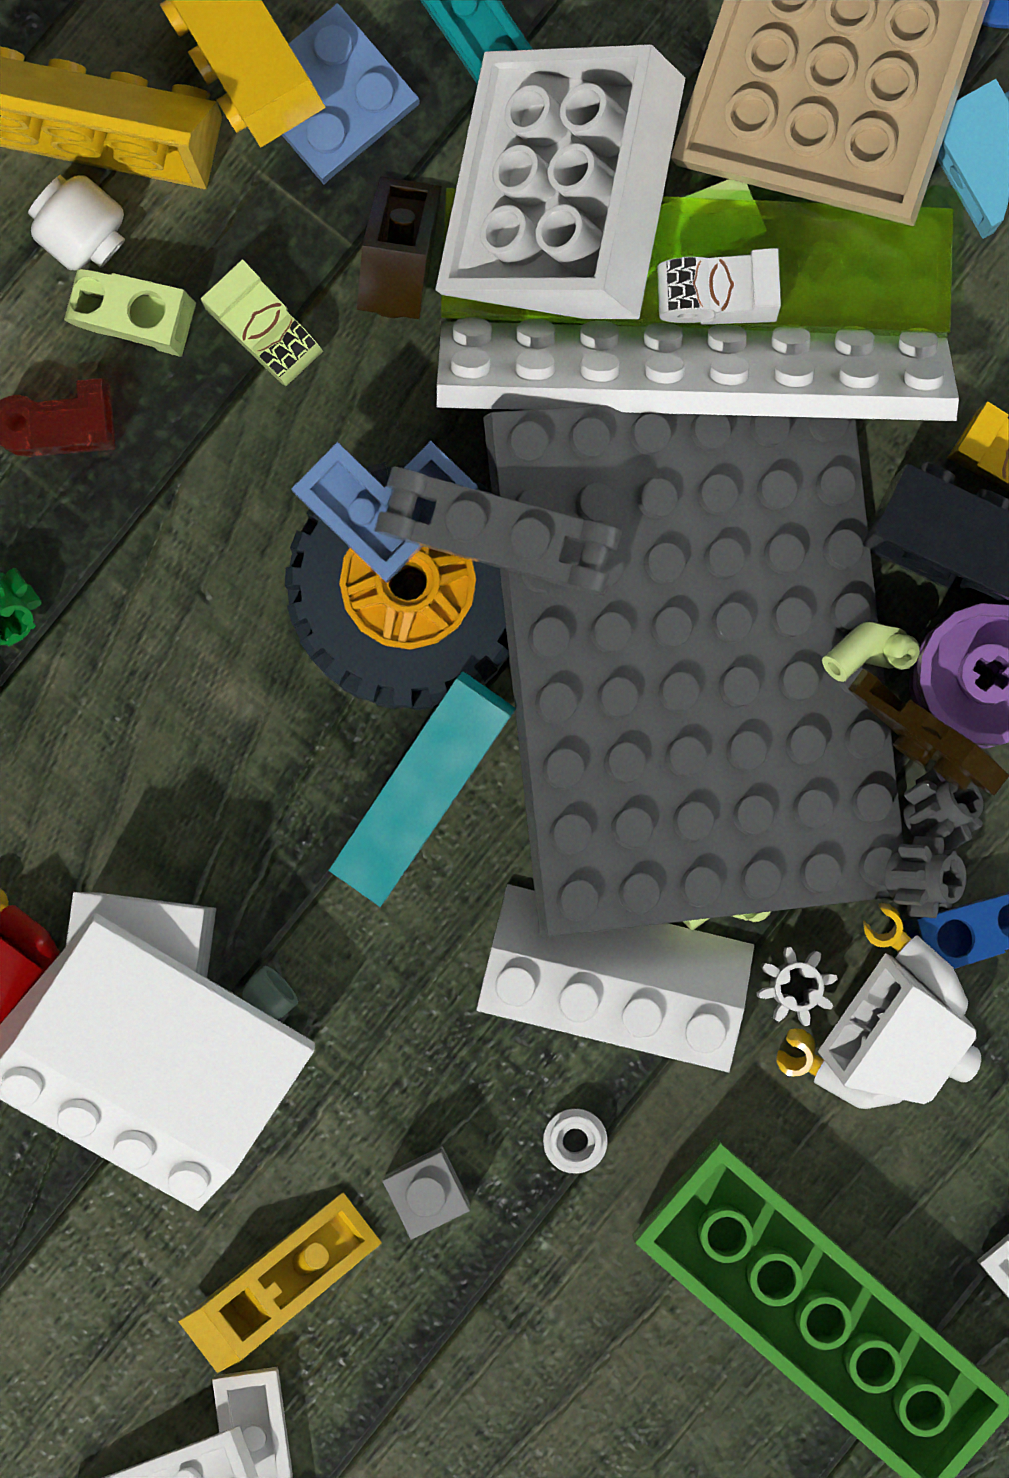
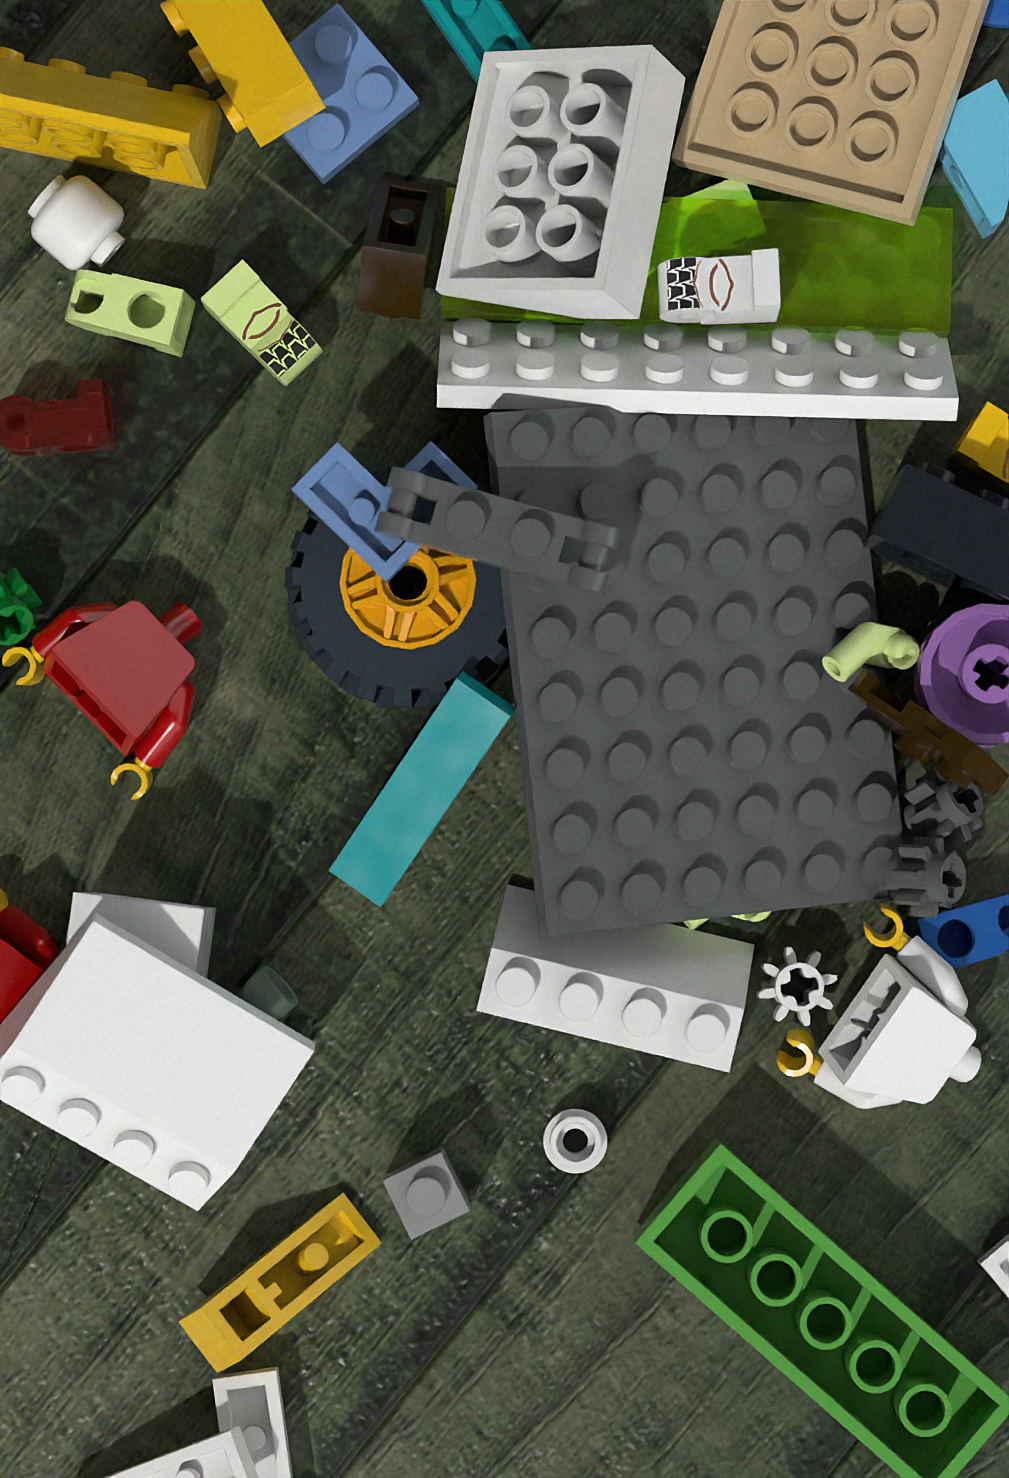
none -> red torso [2,600,202,800]

